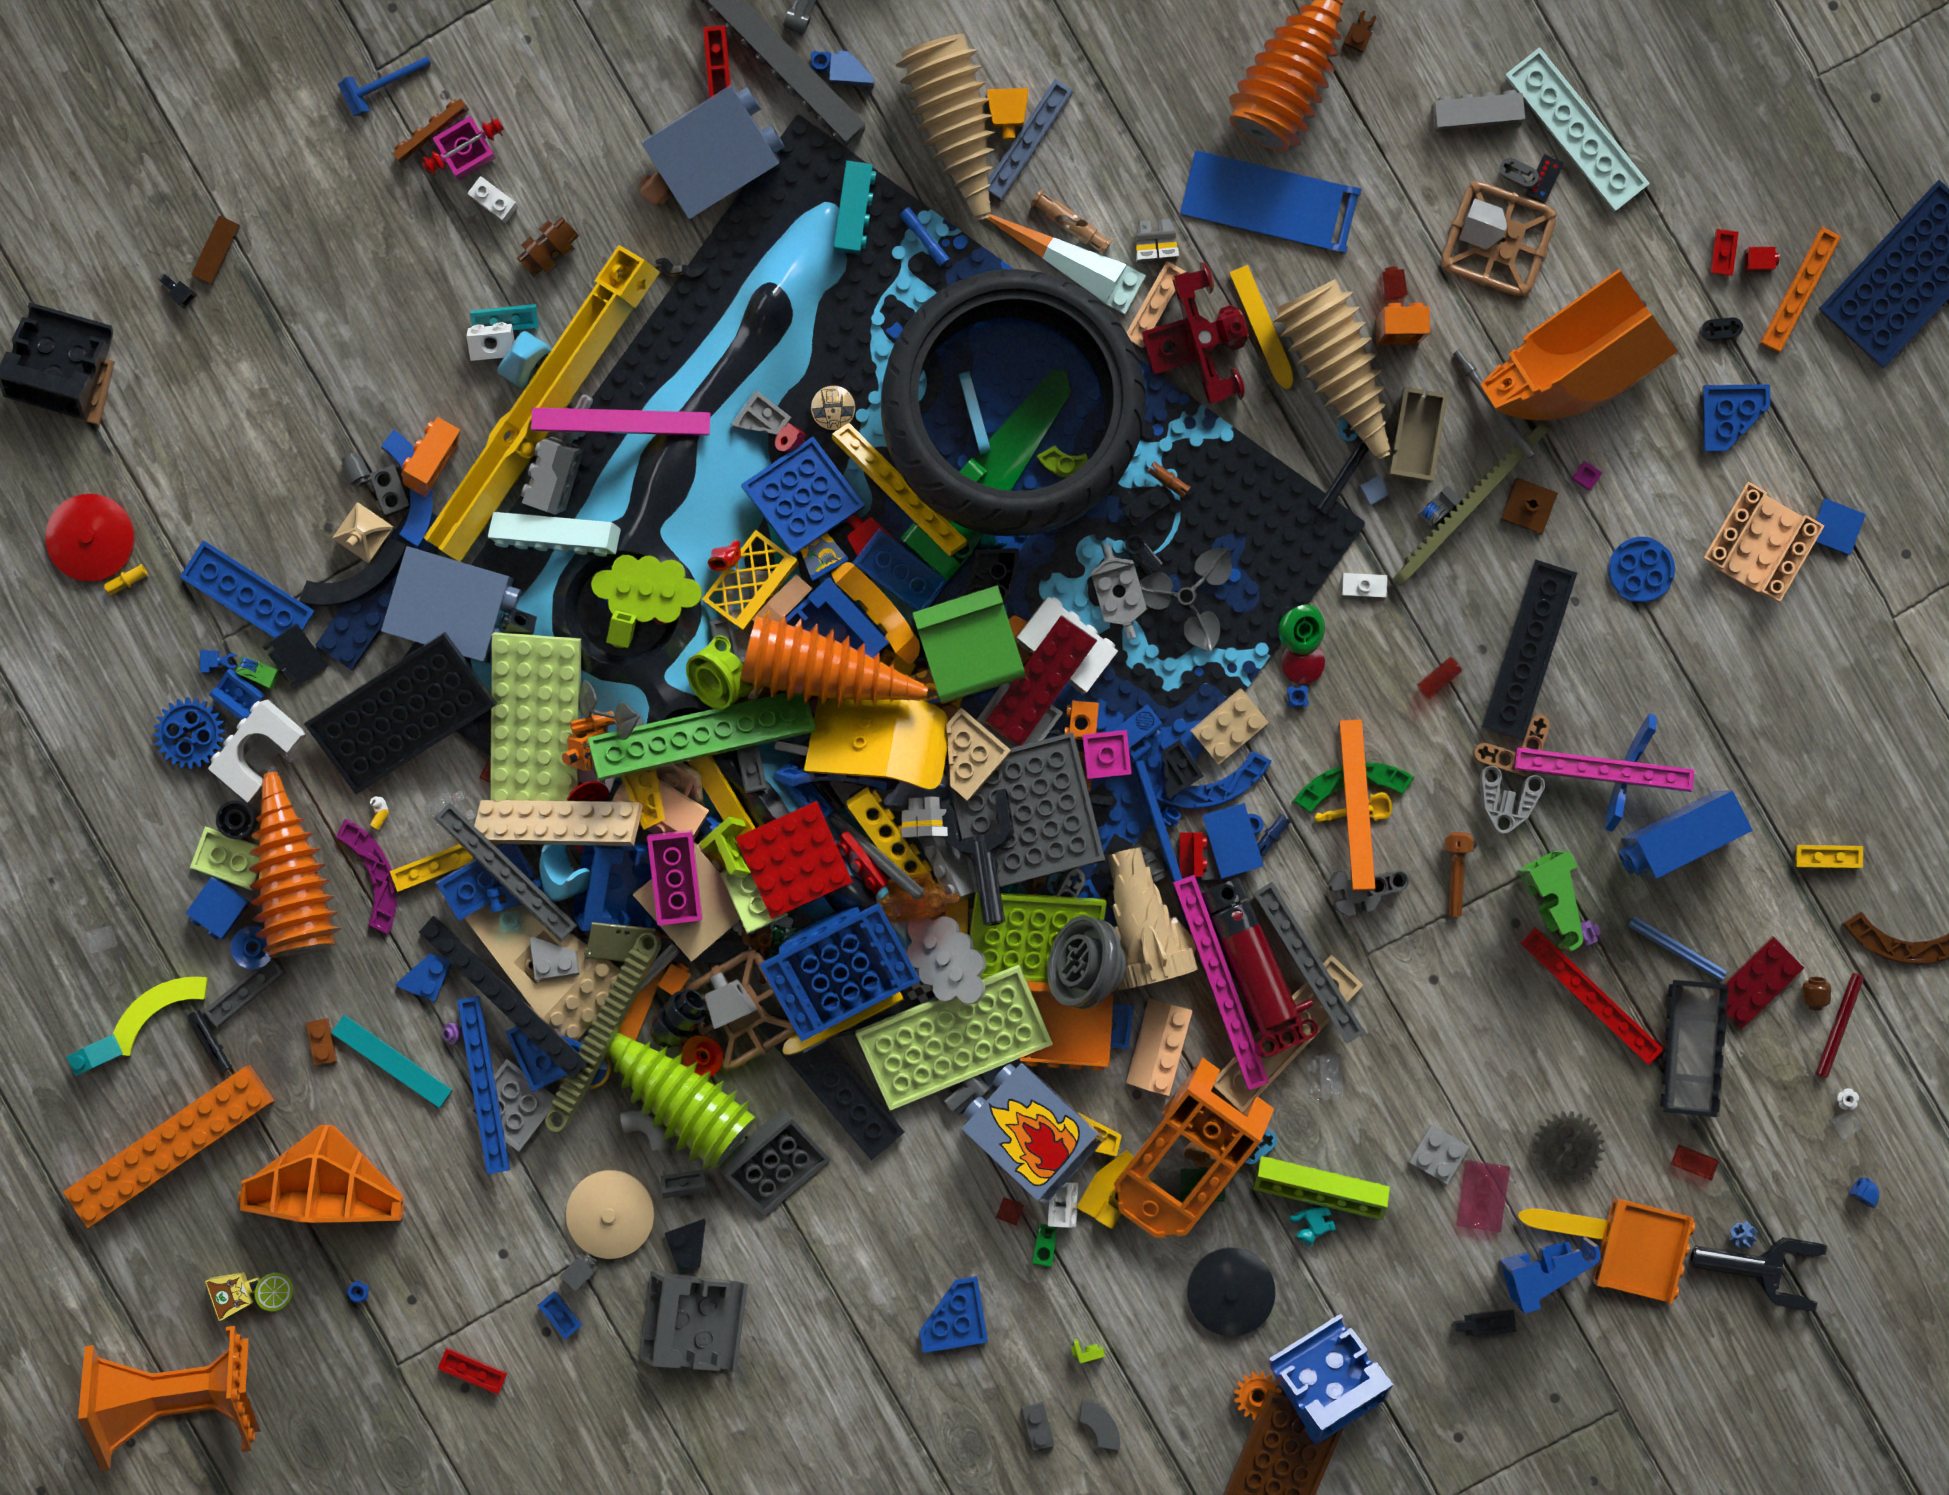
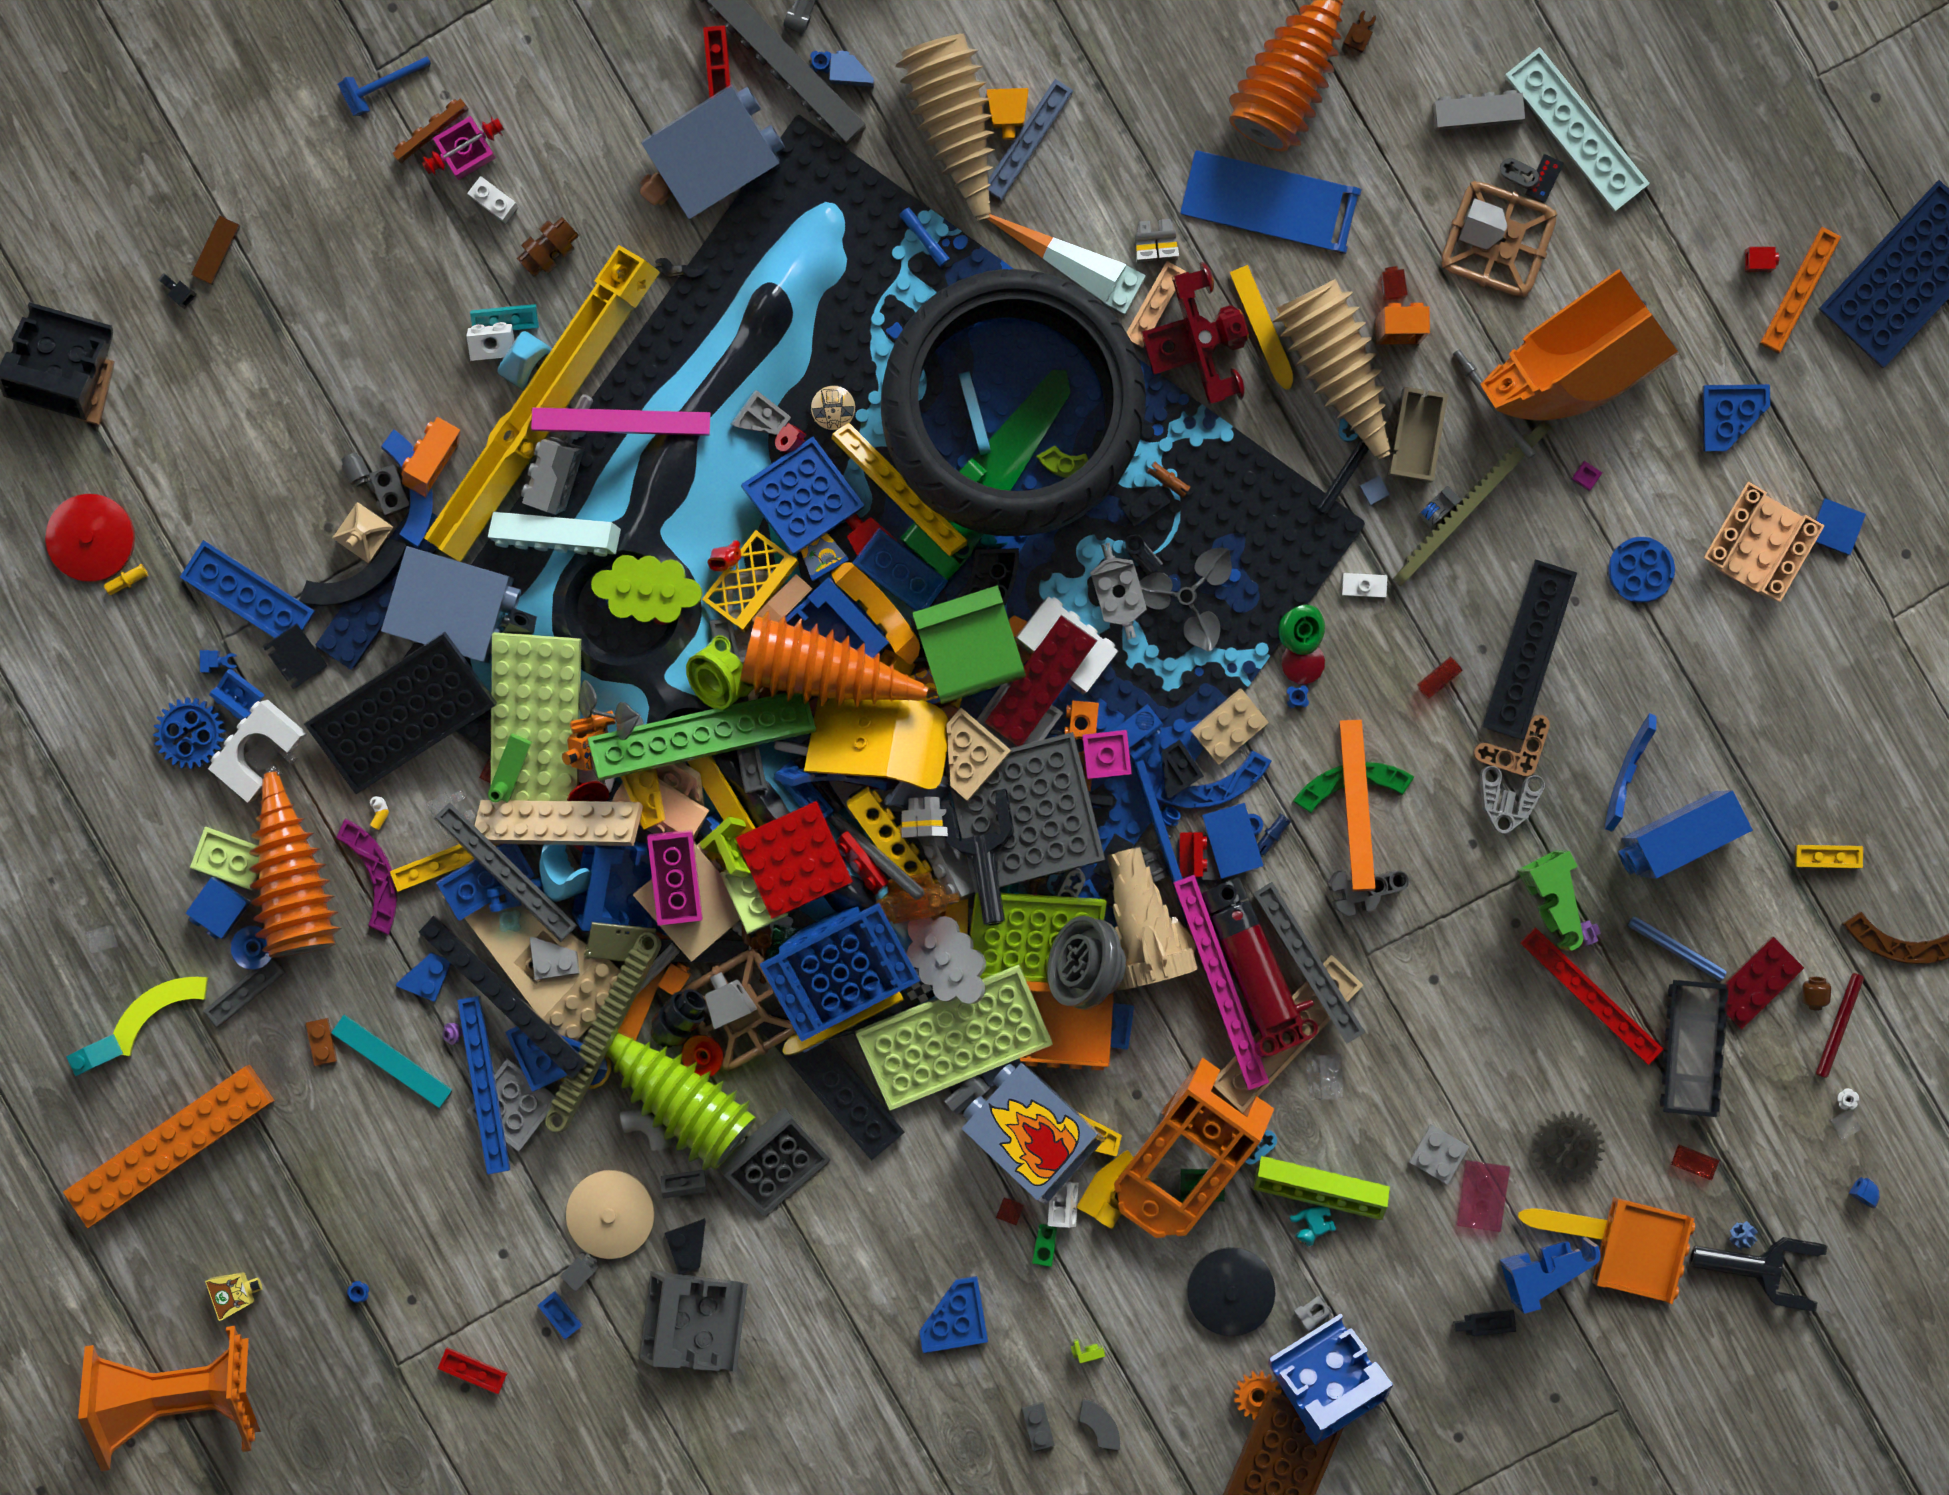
black pin [187,1009,232,1073] -> none
black piece [216,801,258,839] -> none
bright green leg [235,656,280,689] -> none
orange panel [238,1125,404,1223] -> none
lime sticker [255,1273,293,1311] -> none
lime brick [606,610,637,648] -> none
teal brick [834,160,876,255] -> none
medium nougat piece [1031,189,1112,255] -> none
light nougat slope [1126,998,1192,1096] -> none
medium nougat hair [1182,1141,1217,1168] -> none
yellow piece [1314,792,1392,823] -> none
dark orange piece [1444,832,1474,917] -> none
reddish brown tile [1501,477,1558,534] -> none
dark pink tile [1514,747,1695,792] -> none
black beam [1700,317,1743,340] -> none
red plate [1710,229,1739,276] -> none
none -> bright green piece [488,733,532,802]
none -> light grey piece [1294,1295,1333,1332]

